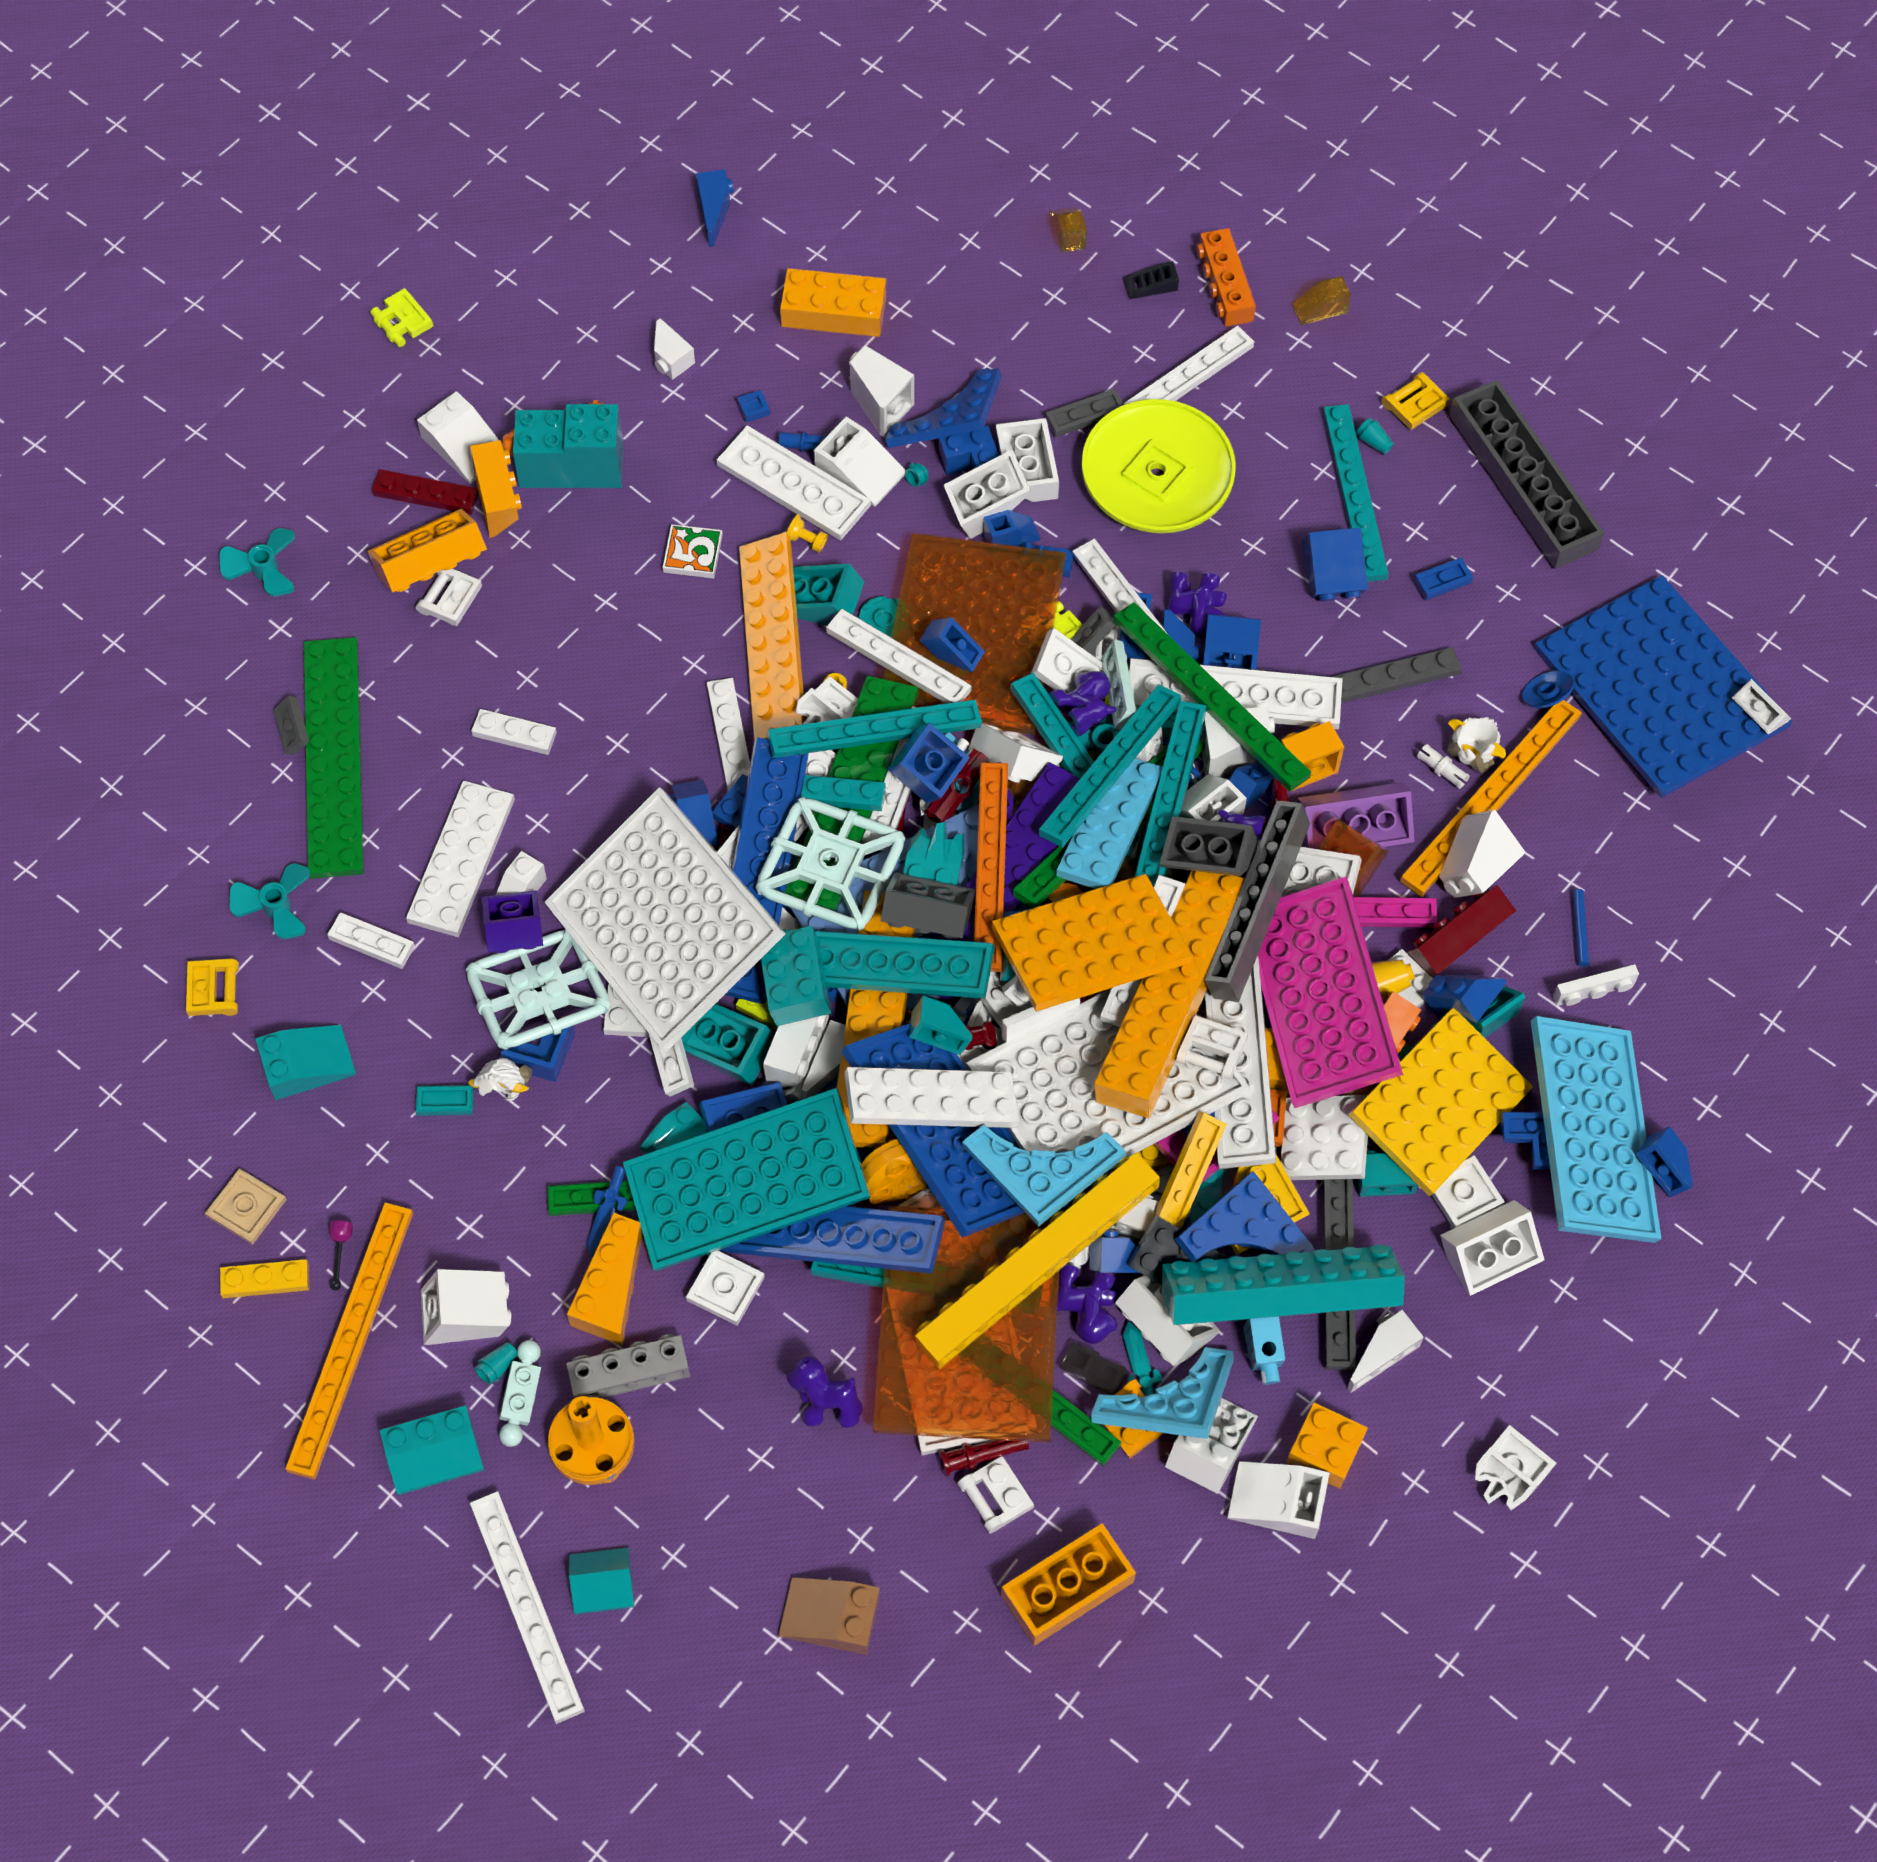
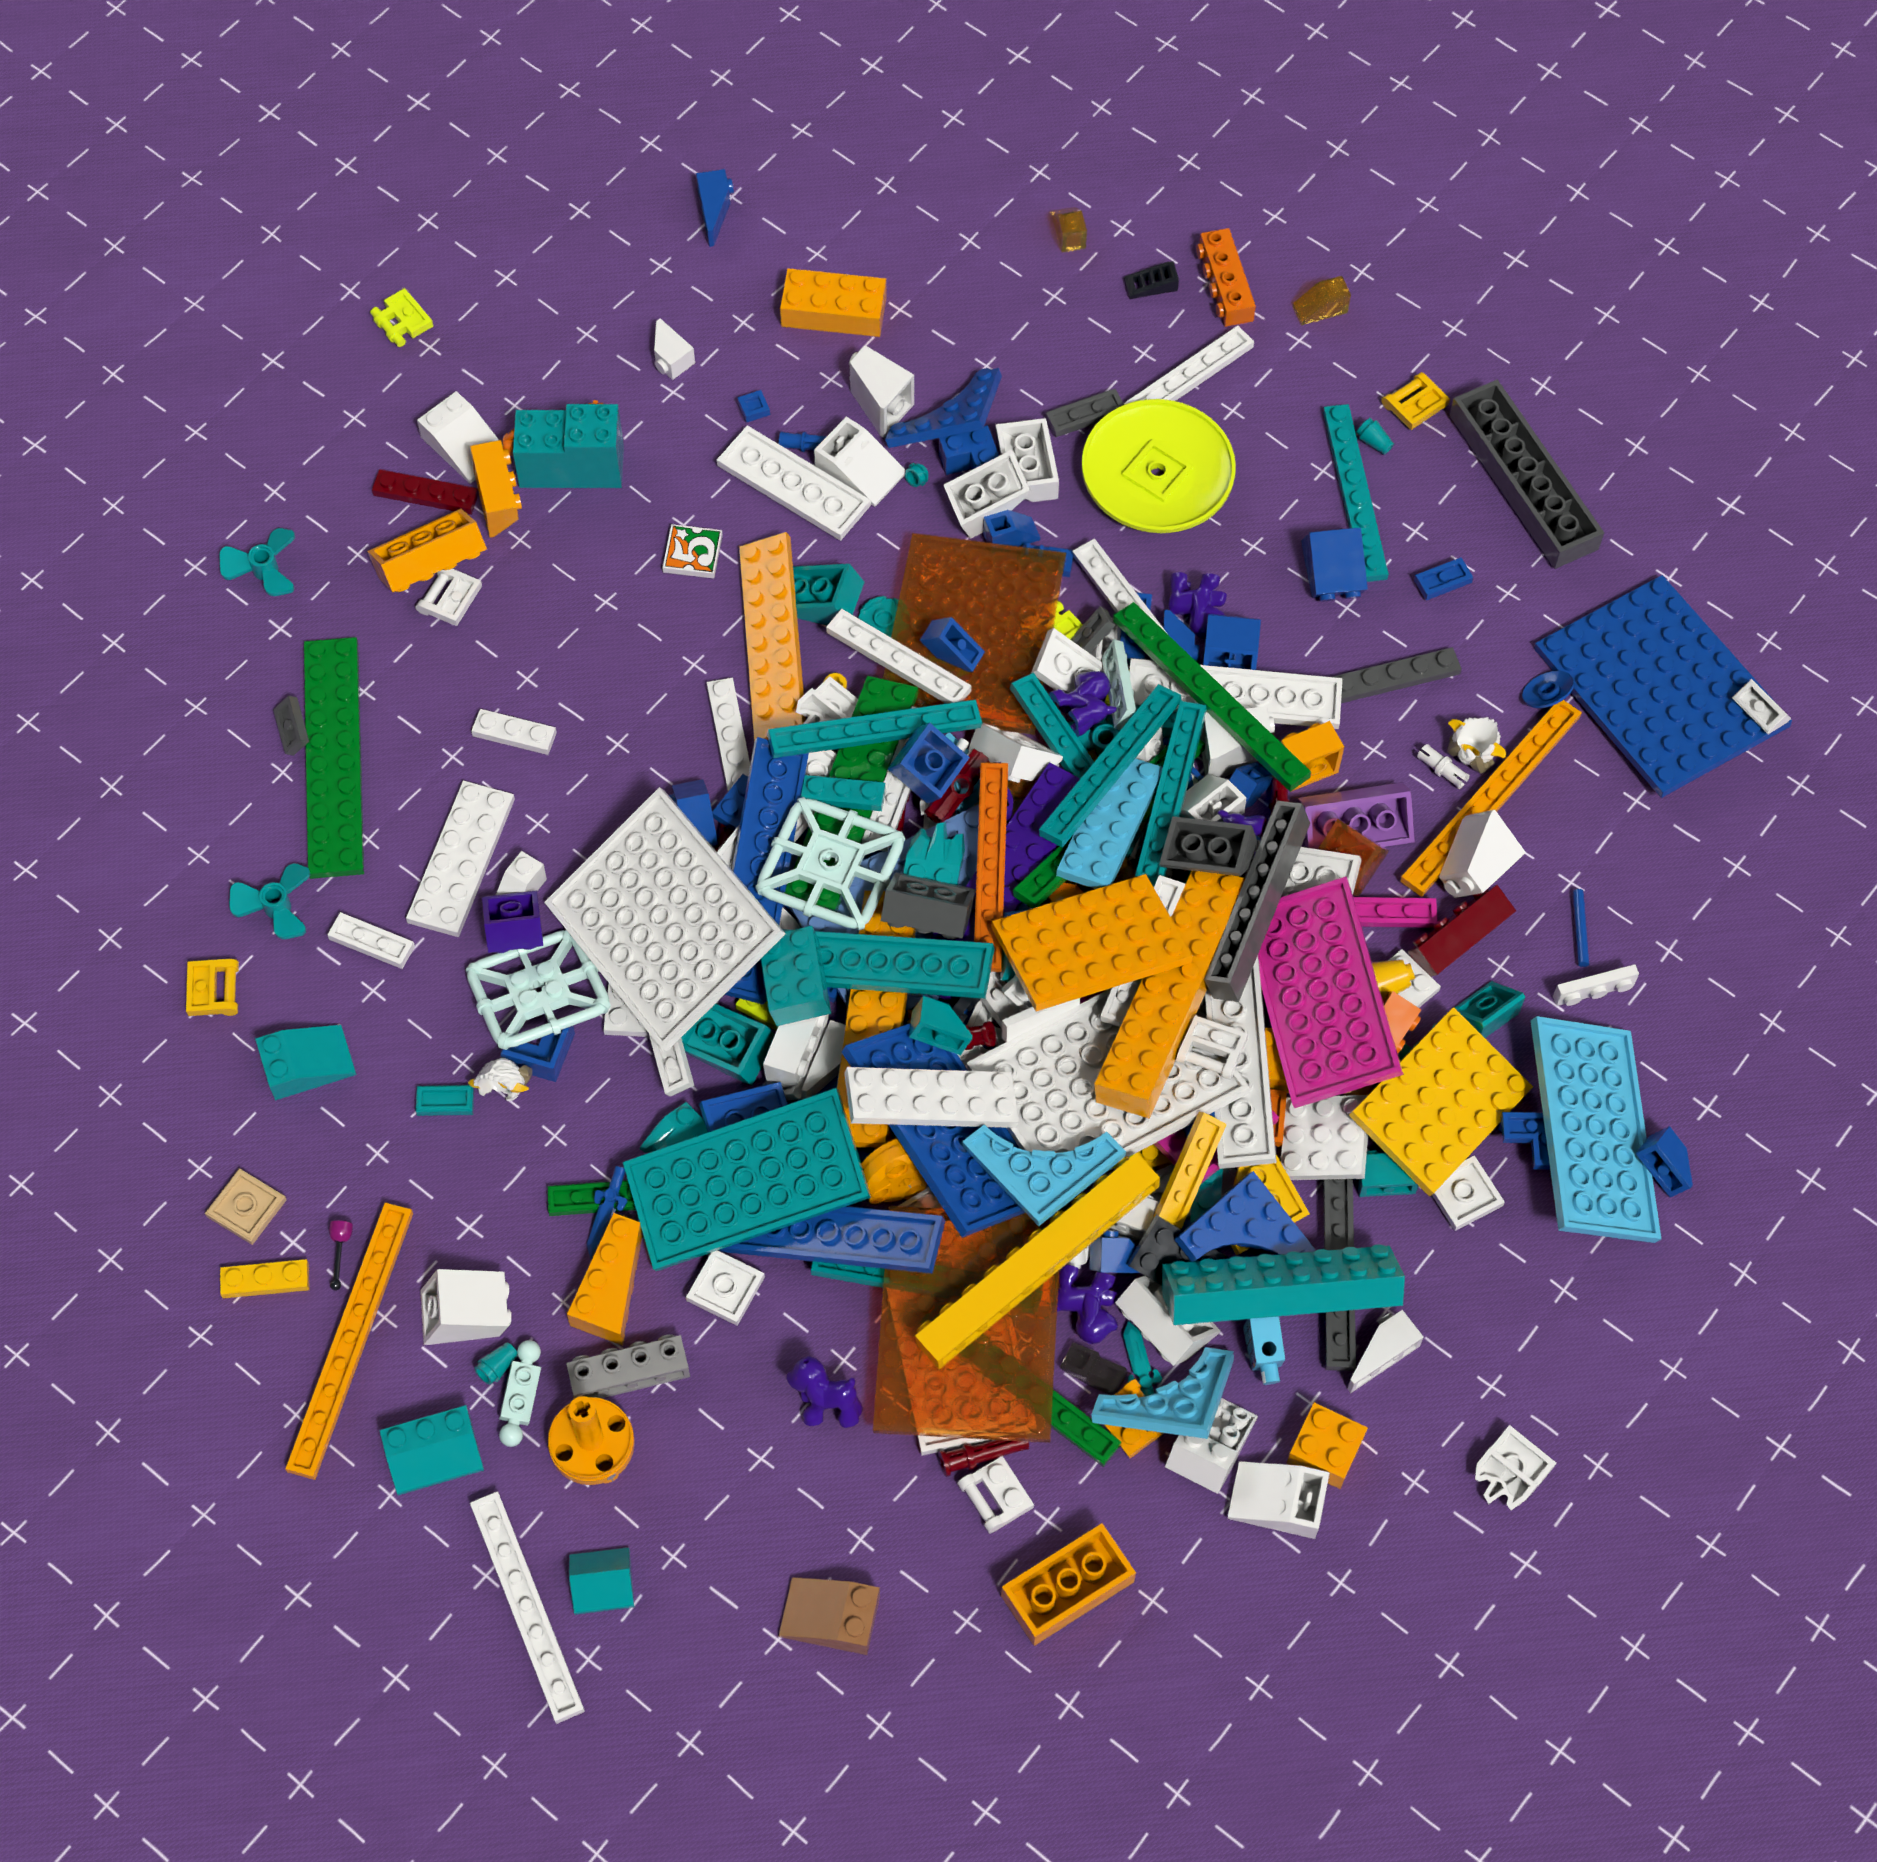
yellow piece [787,514,828,553] -> none
blue slope [1422,974,1507,1023] -> none
white slope [1440,1200,1544,1296] -> none

